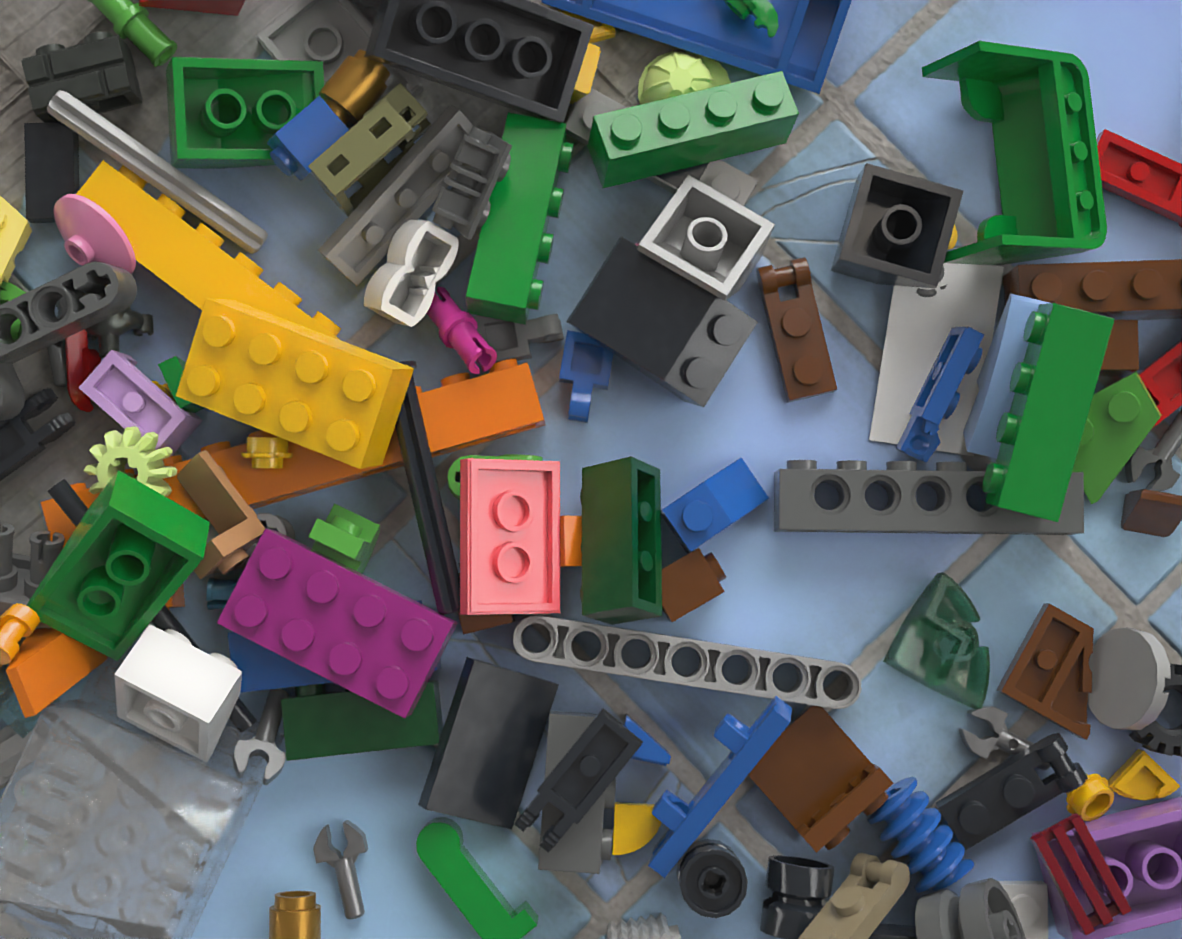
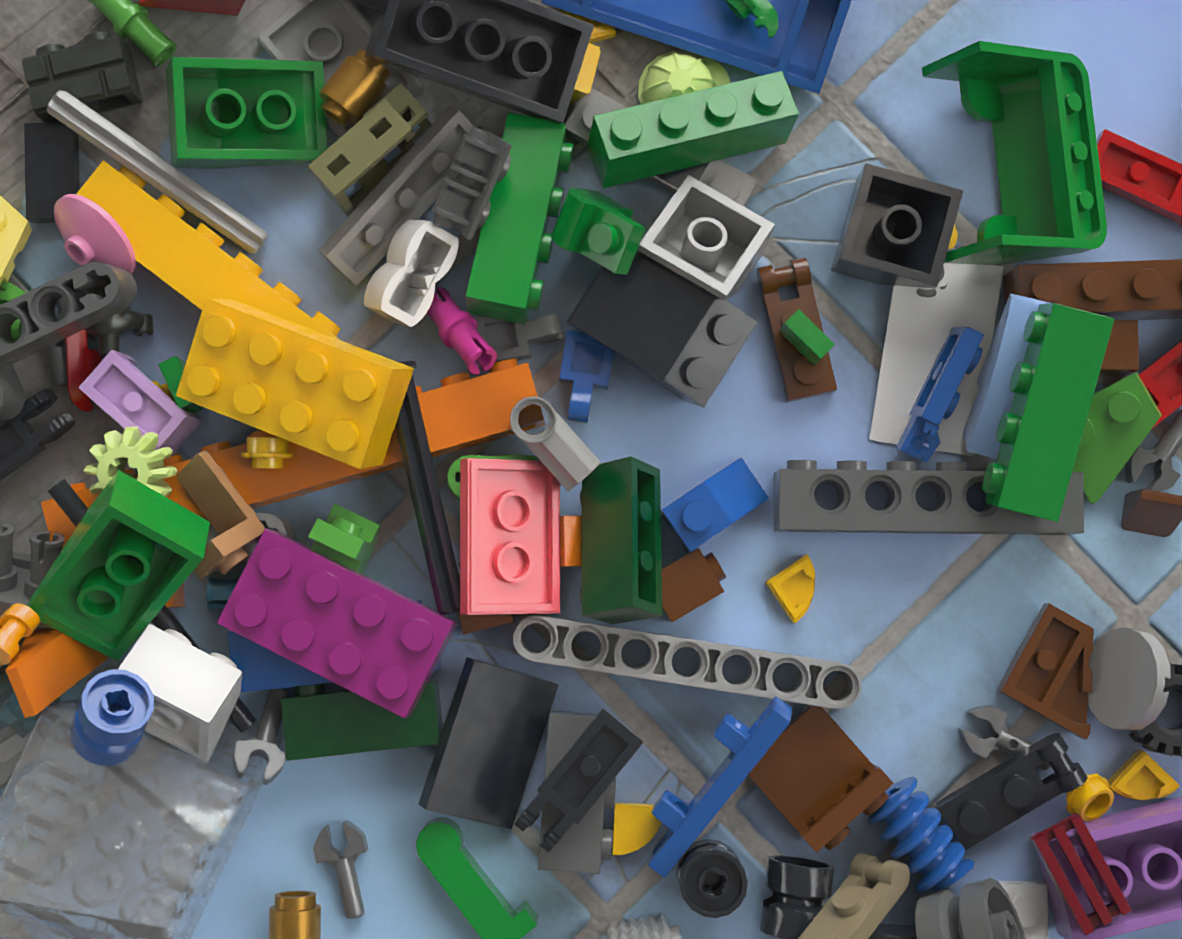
blue brick [267,95,349,181] -> none
blue slope [623,714,671,766] -> none
clear green brick [883,572,990,709] -> none
none -> blue wheel [70,669,154,766]
none -> light grey piece [510,396,601,492]
none -> green brick [551,188,646,275]
none -> yellow tile [765,554,815,624]
none -> green tile [779,309,835,366]

